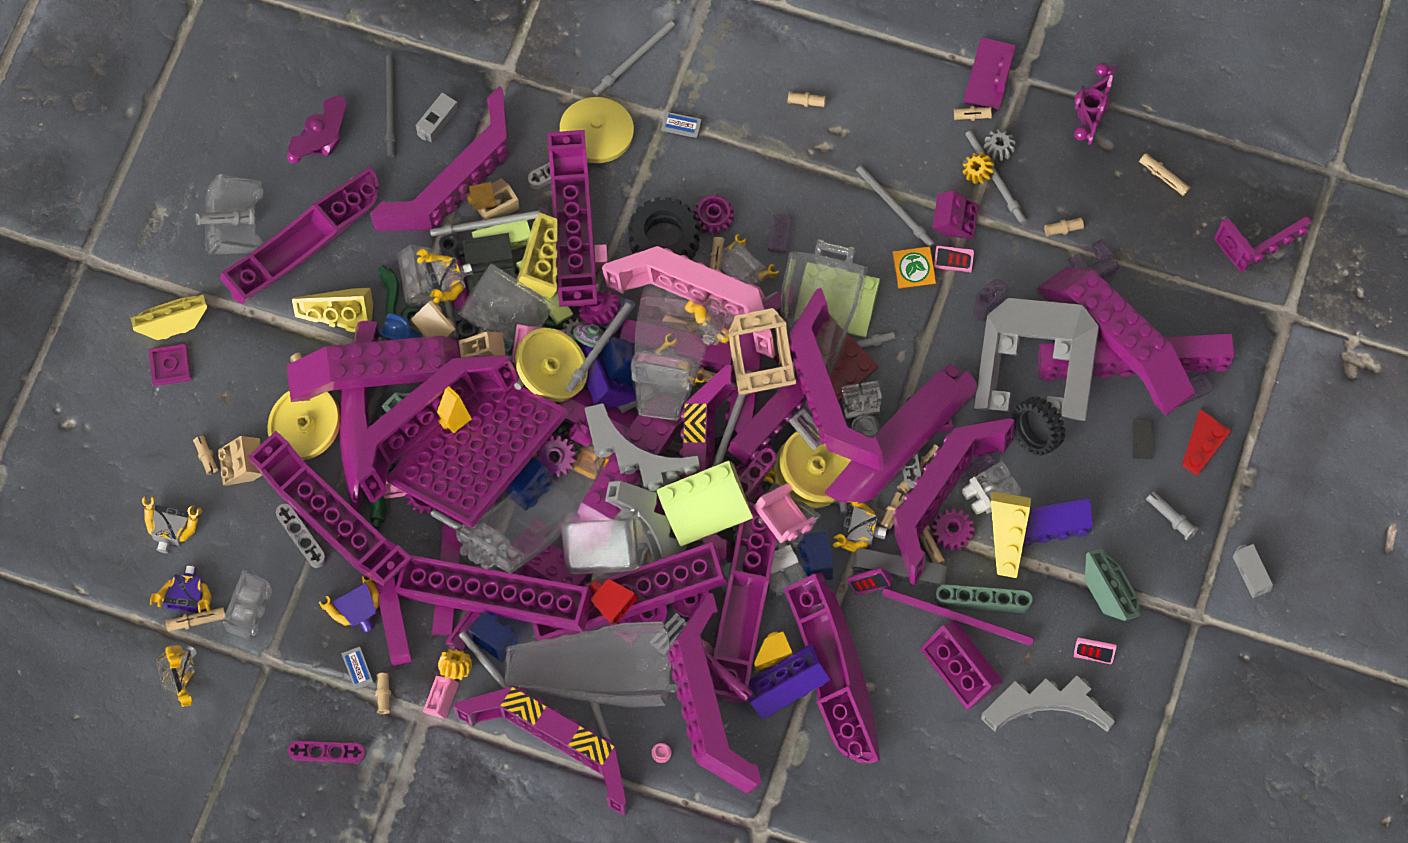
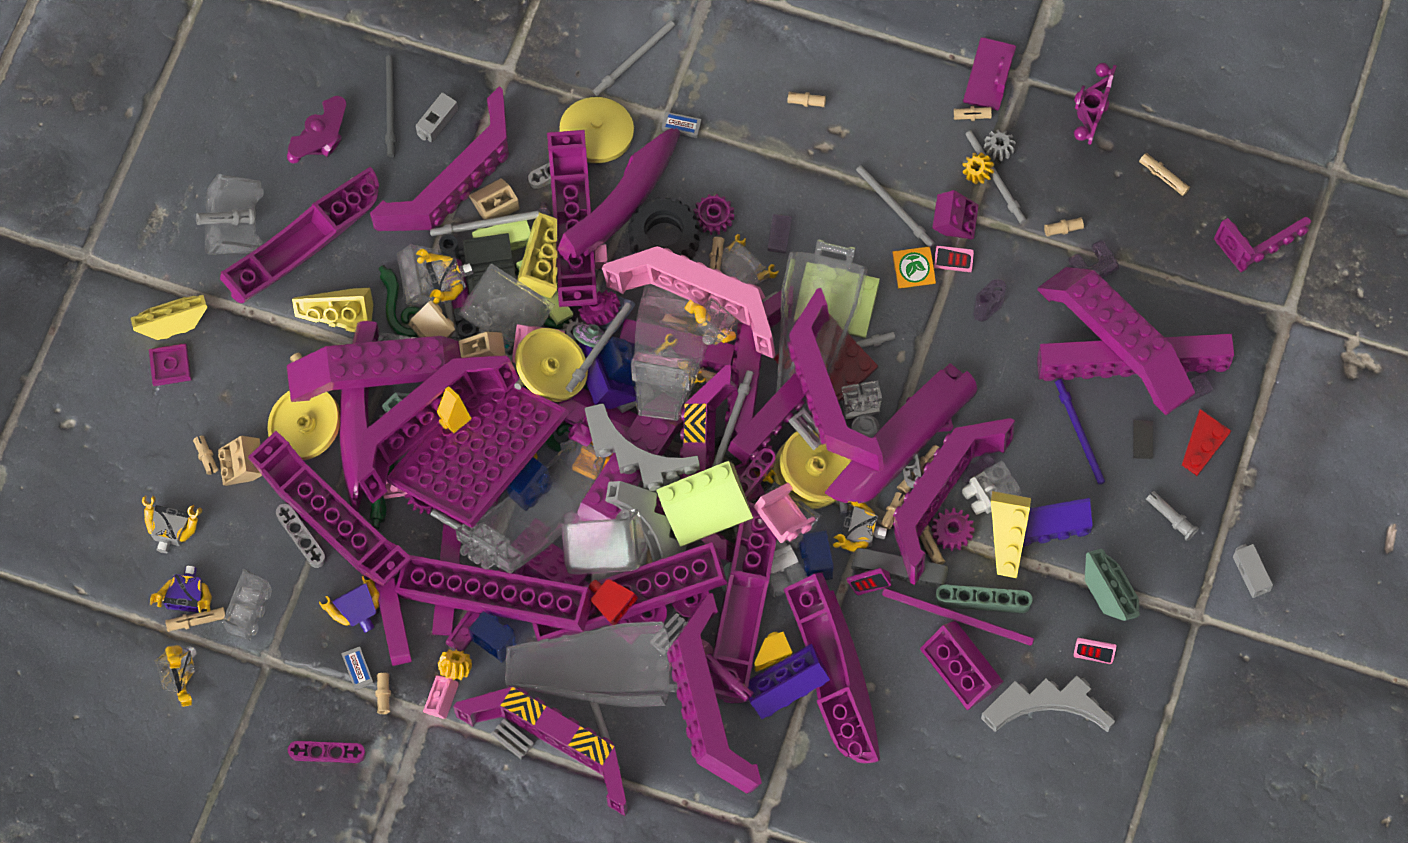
blue piece [379,313,421,340] -> none
light grey bar [459,631,511,689] -> none
pearl gold brick [467,182,496,211] -> none
magenta gear [534,434,578,477] -> none
bright pink plate [652,743,671,763] -> none
tan wedge [728,308,796,395] -> none
light grey slope [974,298,1099,421] -> none
black tyre [1011,397,1066,456] -> none
none -> light grey tile [491,719,534,759]
none -> magenta slope [557,128,680,261]
none -> dark purple bar [1055,379,1105,485]

